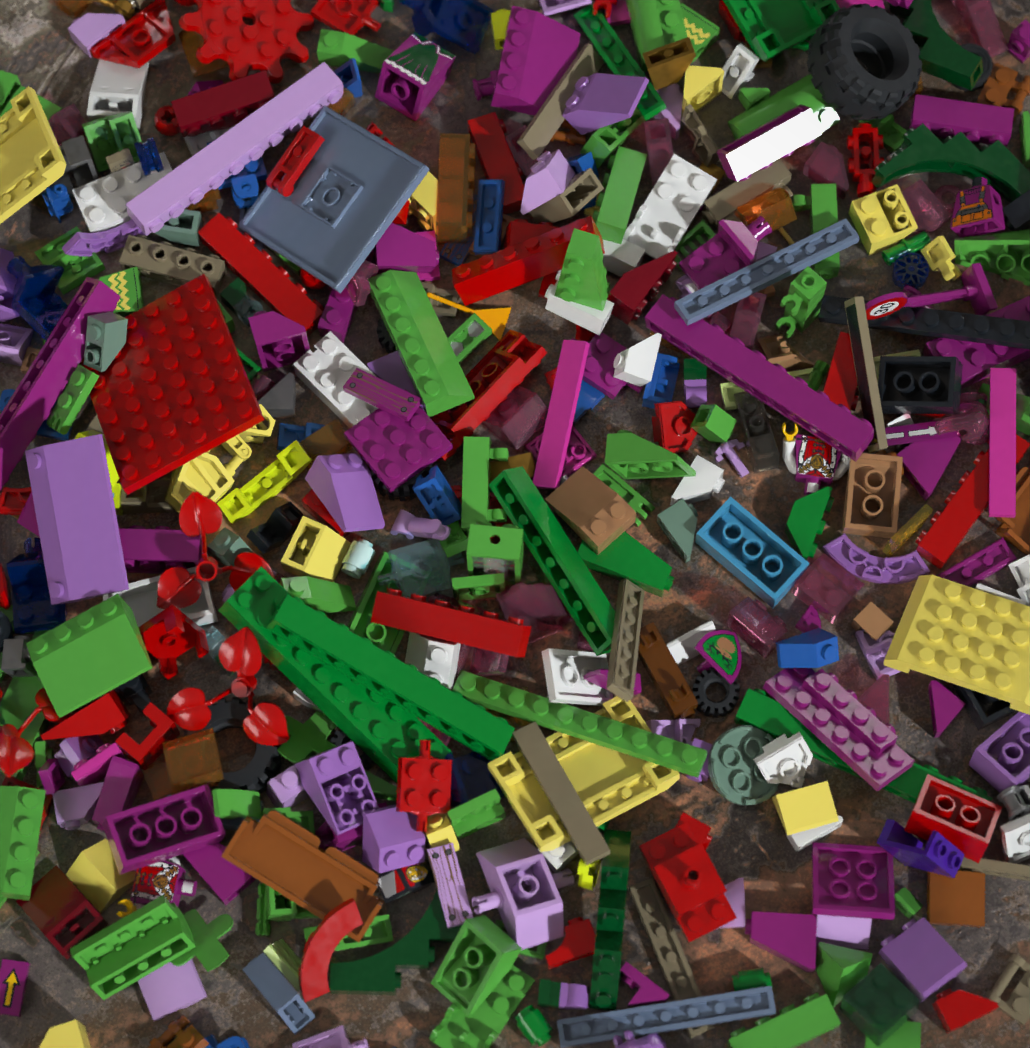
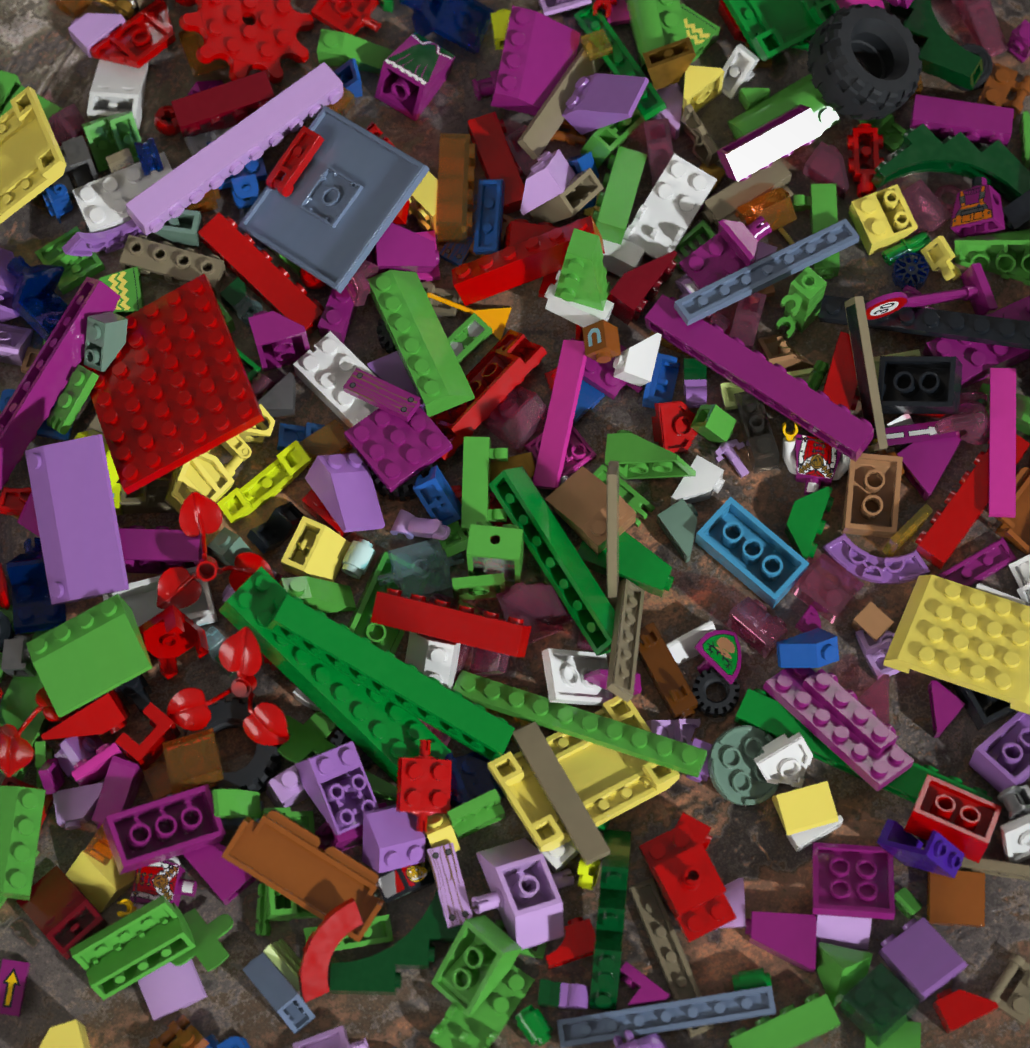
none -> clear orange panel [83,821,113,866]
none -> clear yellow tile [580,29,613,61]
none -> dark orange brick [582,320,621,363]
none -> dark tan tile [607,461,619,609]

